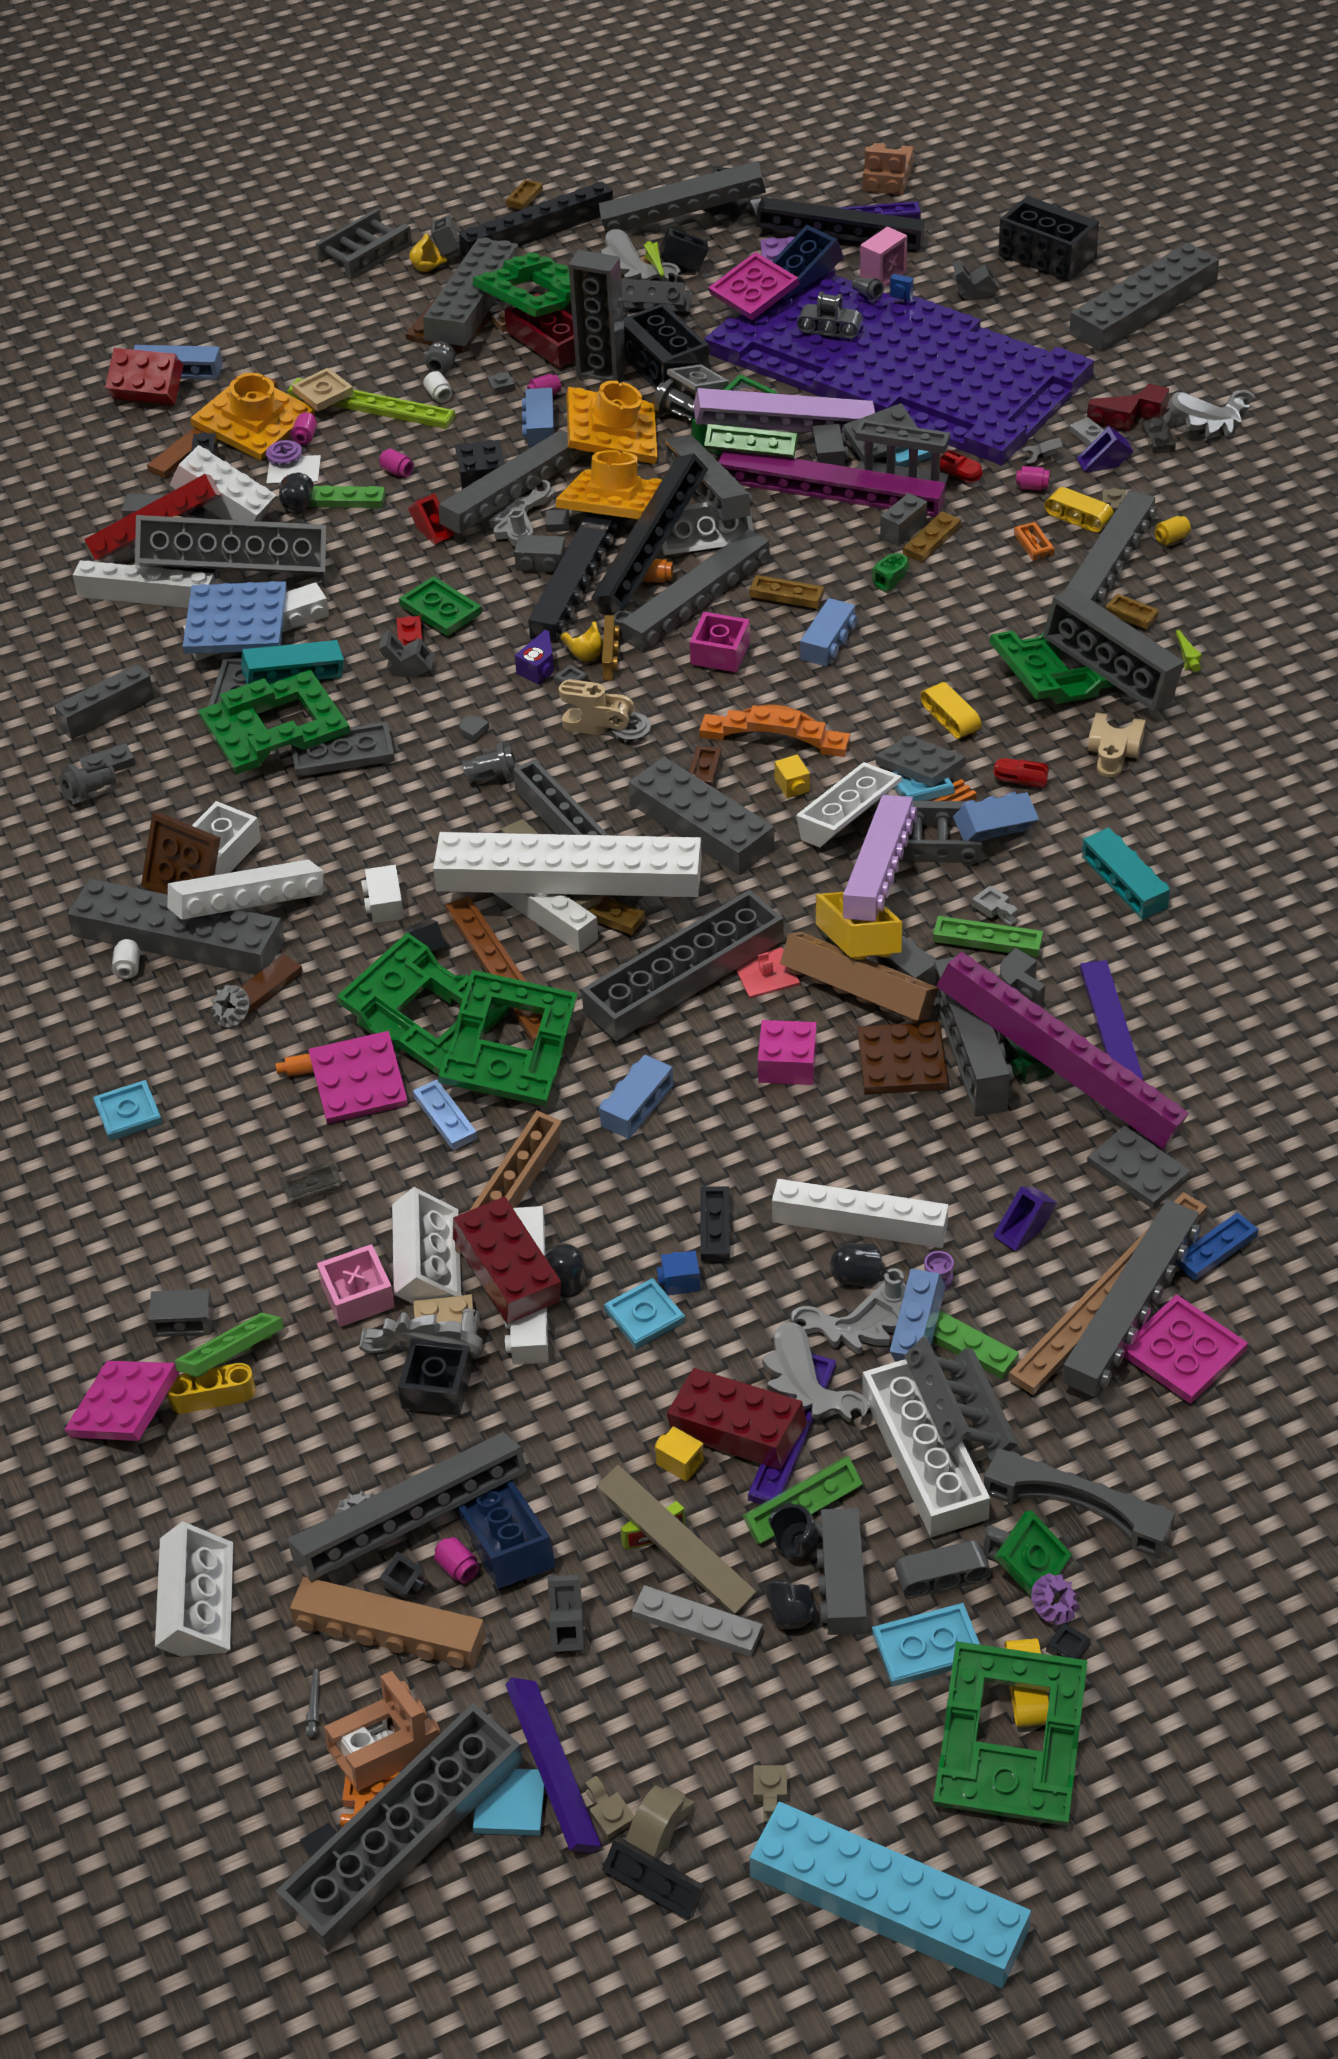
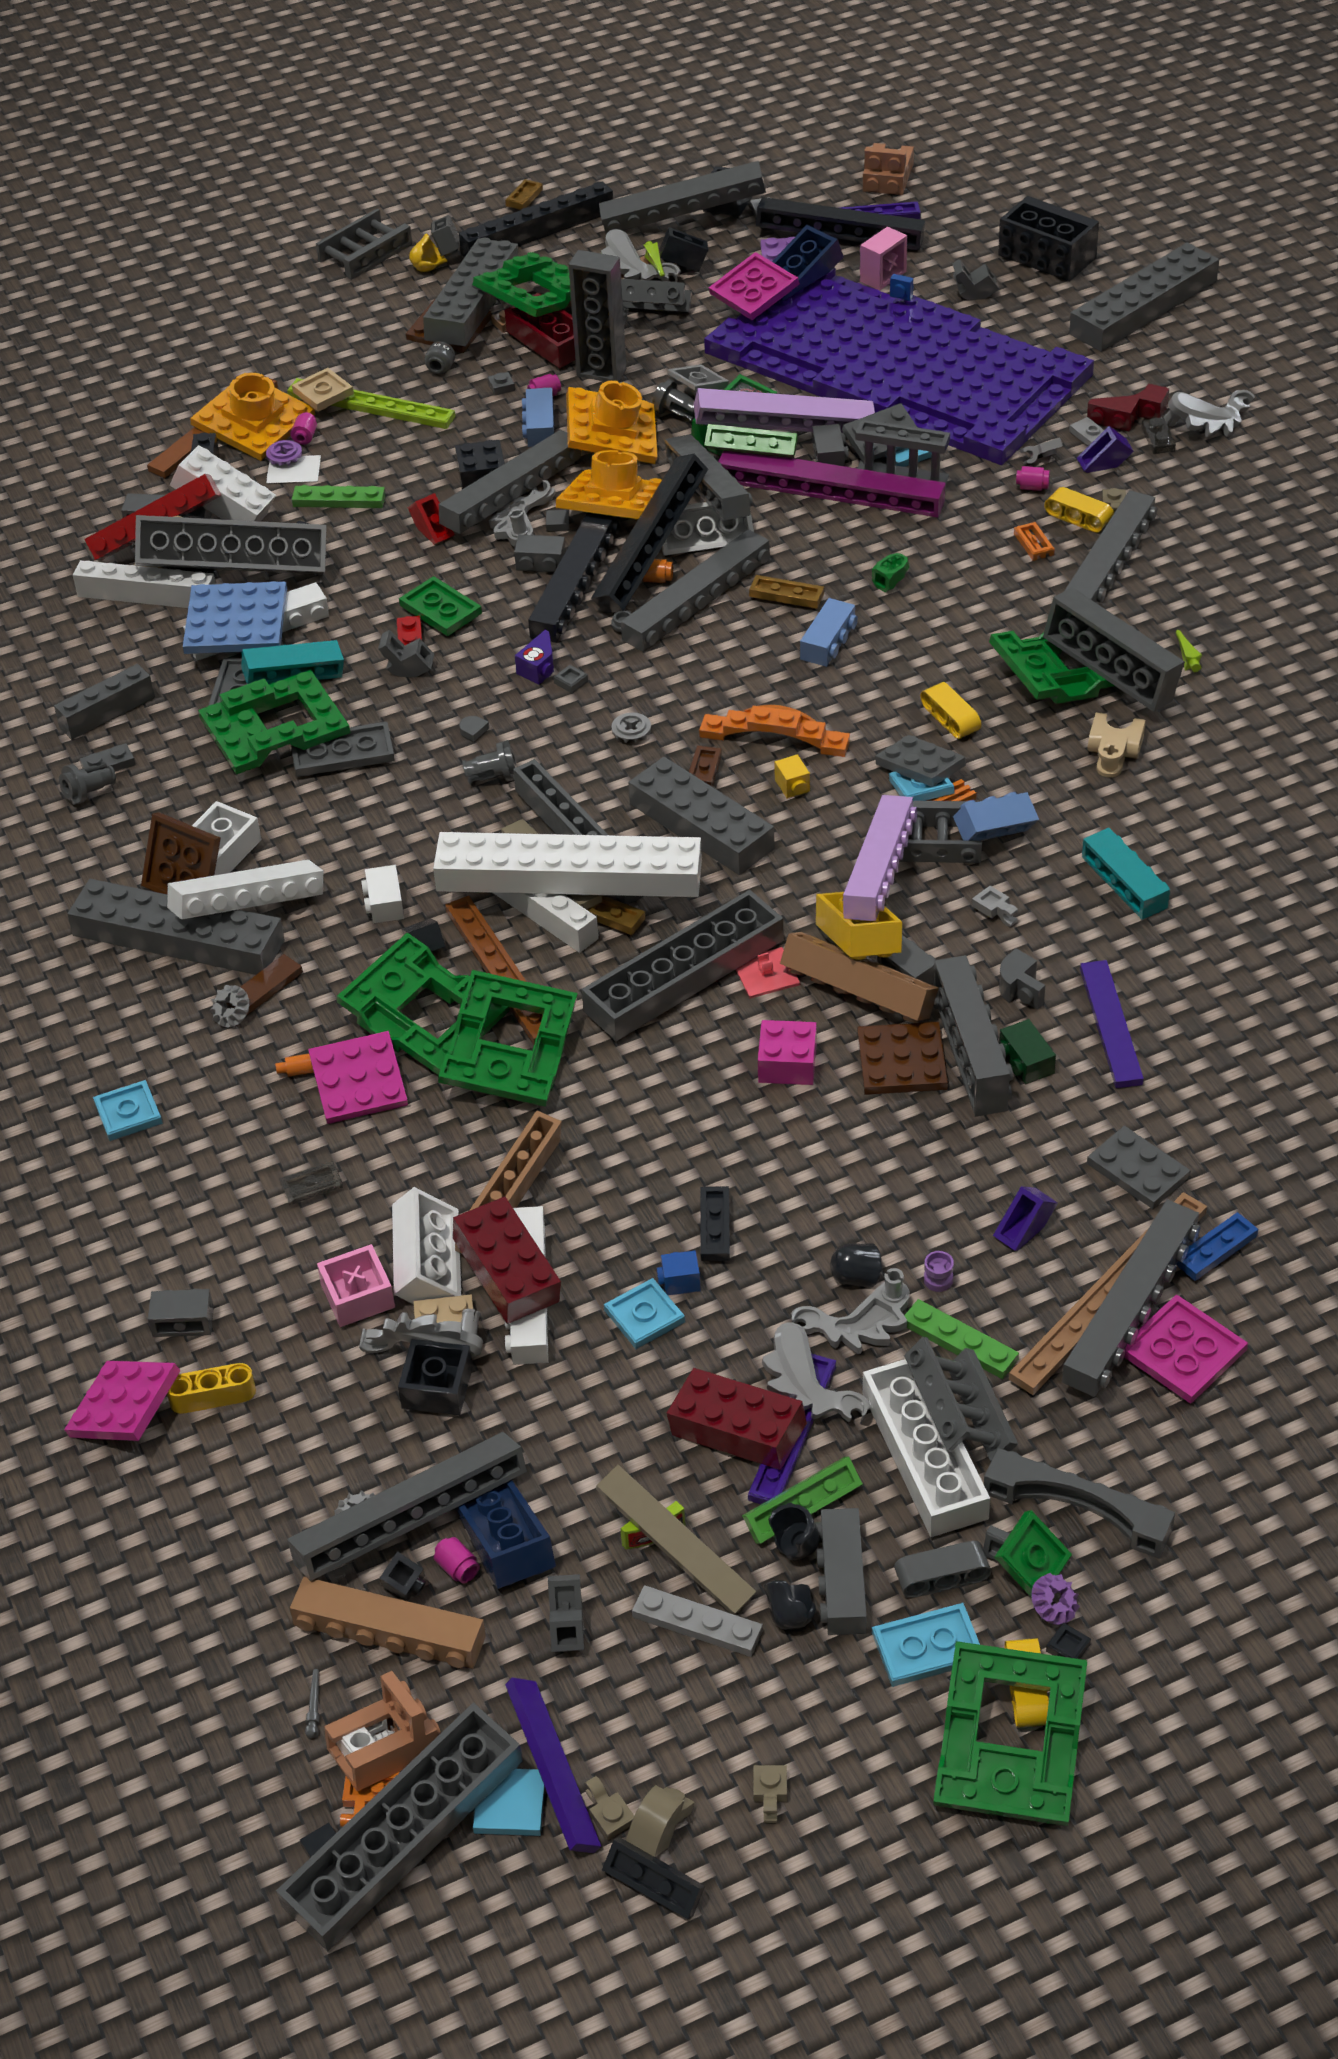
red brick [105,348,183,405] -> none
white brick [112,939,140,979] -> none
medium blue brick [133,345,223,380] -> none
white slope [155,1521,233,1657] -> none
bright green plate [175,1312,284,1377] -> none
black hair [279,472,314,514] -> none
dark pink brick [379,448,414,478] -> none
light blue plate [413,1080,477,1150] -> none
white brick [423,371,452,403] -> none
black hair [544,1244,587,1297] -> none
tan piece [559,679,635,735] -> none
yellow hair [561,622,603,662] -> none
medium blue brick [599,1054,674,1139] -> none
pearl gold plate [602,615,620,681] -> none
black brick [624,303,711,391] -> none
yellow brick [655,1426,704,1482] -> none
dark pink brick [689,612,750,672] -> none
medium azure brick [749,1801,1031,1989] -> none
white brick [772,1179,948,1248] -> none
white slope [796,762,902,847] -> none
dark grey piece [797,291,863,339] -> none
dark grey cone [852,277,884,300] -> none
dark grey brick [880,493,927,547] -> none
medium blue brick [890,1269,946,1362] -> none
pearl gold plate [903,511,961,563] -> none
bright green plate [933,916,1043,957] -> none
magenta brick [936,952,1189,1149] -> none
red arm [940,449,983,483] -> none
red arm [993,758,1049,788] -> none
pearl gold plate [1105,594,1159,629] -> none
yellow brick [1154,516,1191,546] -> none

